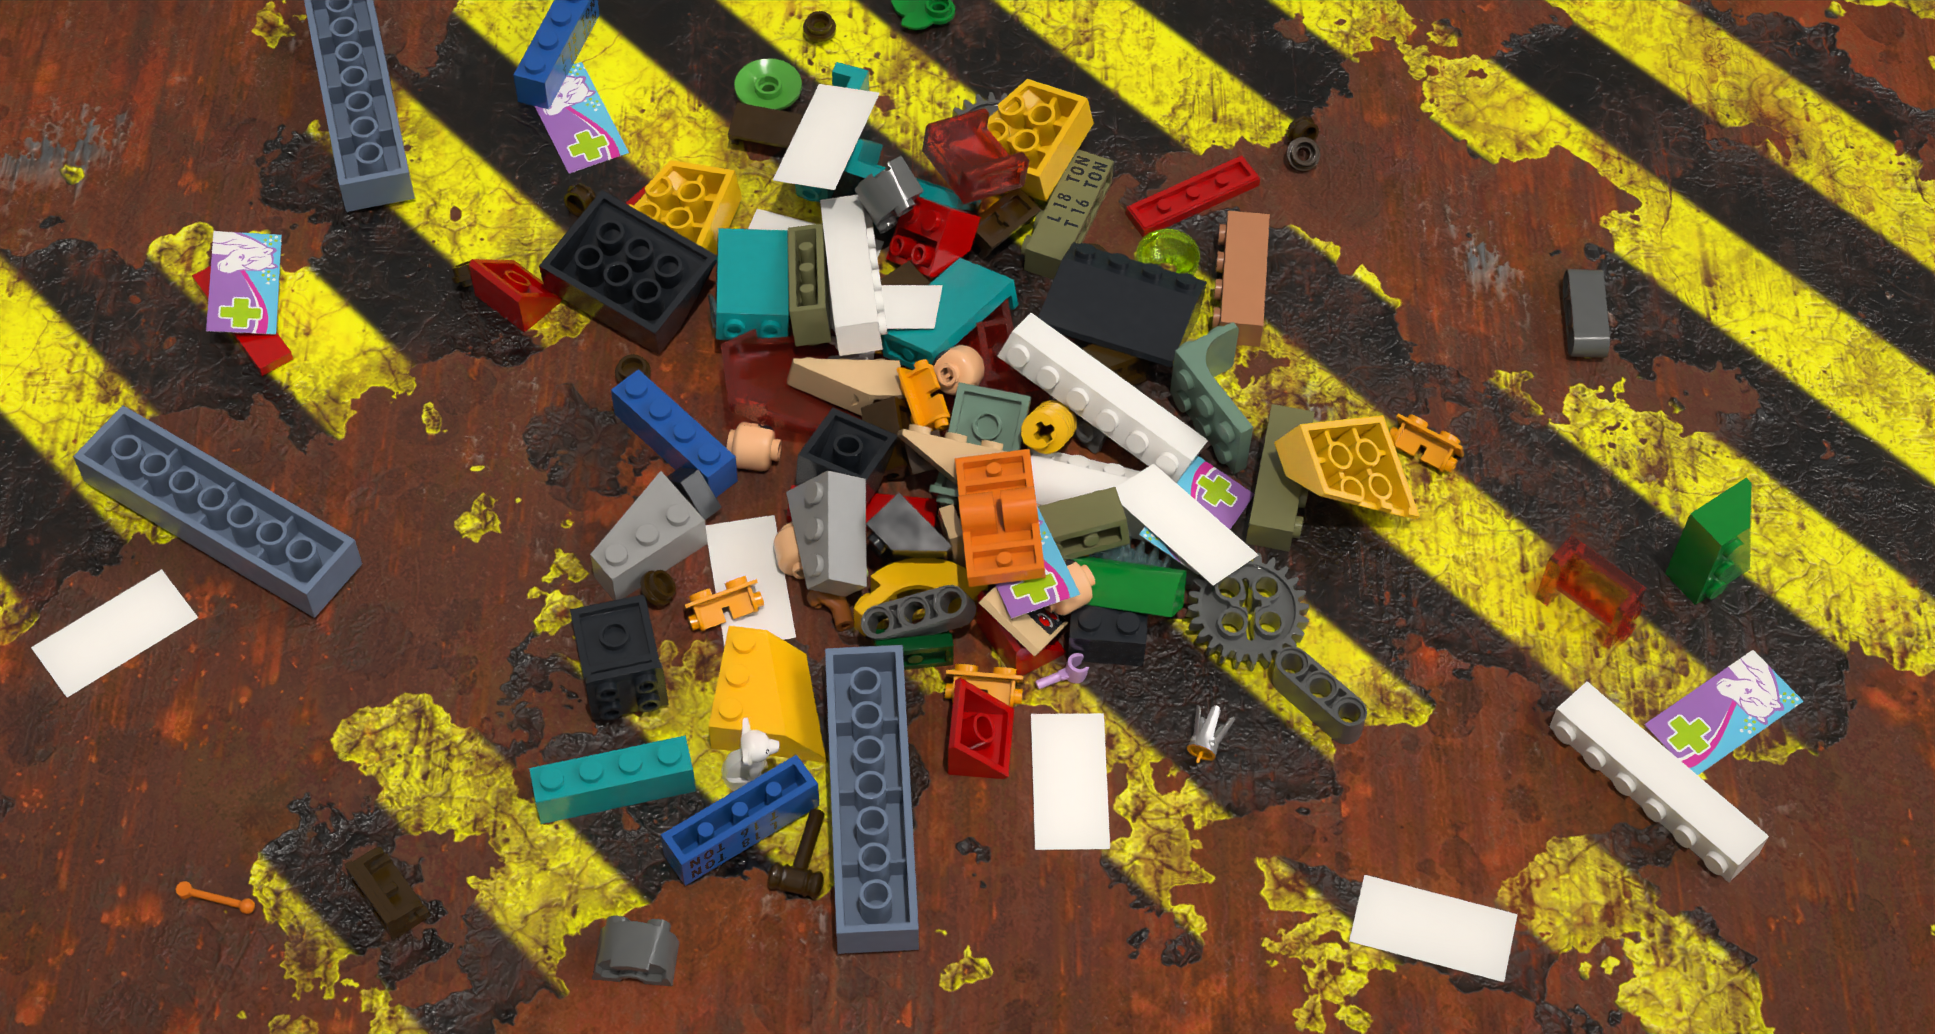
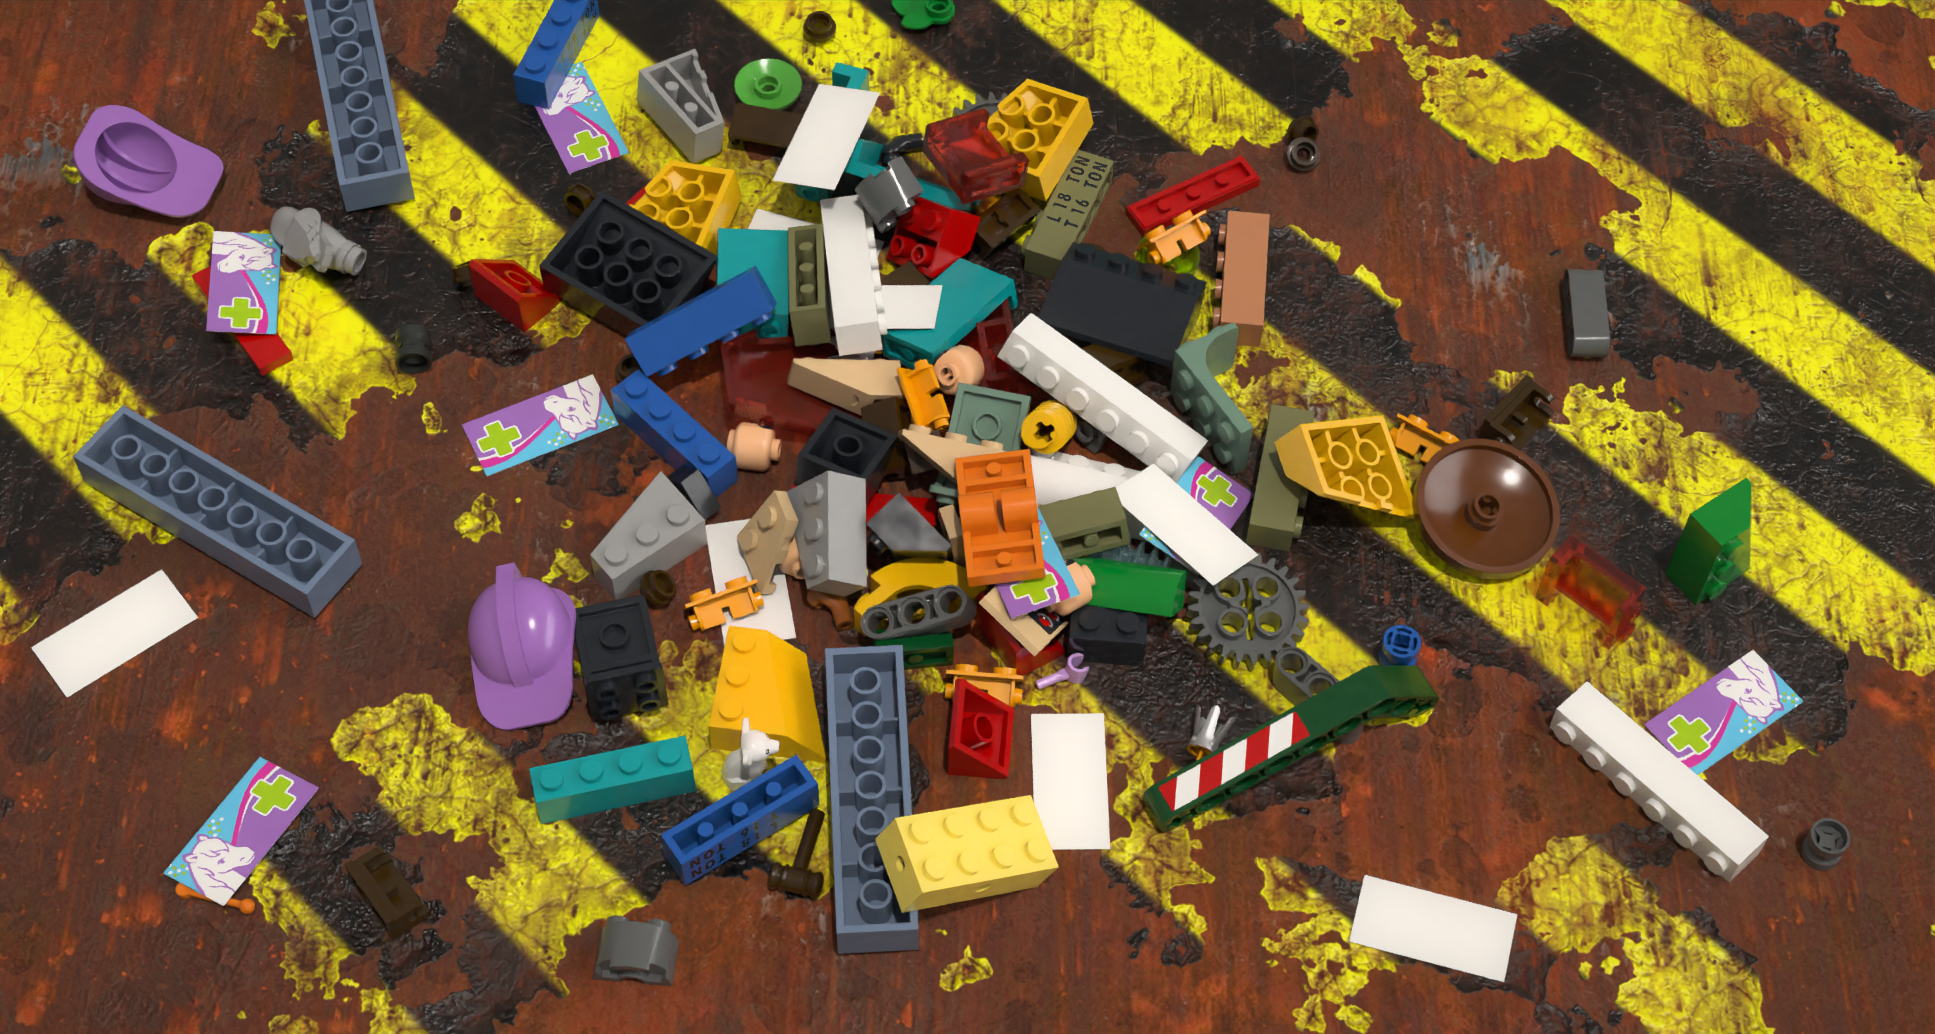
none -> medium lavender piece [71,105,224,217]
none -> sticker [163,757,319,906]
none -> light grey animal [270,206,367,275]
none -> pearl dark grey wheel [395,324,432,374]
none -> sticker [462,374,619,476]
none -> medium lavender piece [468,563,576,731]
none -> blue brick [625,265,777,377]
none -> light grey wedge [637,48,724,163]
none -> tan wing [737,490,799,594]
none -> light yellow brick [875,795,1059,913]
none -> black arm [880,133,924,166]
none -> light orange hinge [1136,210,1211,266]
none -> dark green beam [1142,665,1439,832]
none -> blue wheel [1378,625,1421,666]
none -> reddish brown dish [1412,438,1560,579]
none -> dark brown hinge [1478,375,1555,451]
none -> dark grey wheel [1800,818,1851,871]

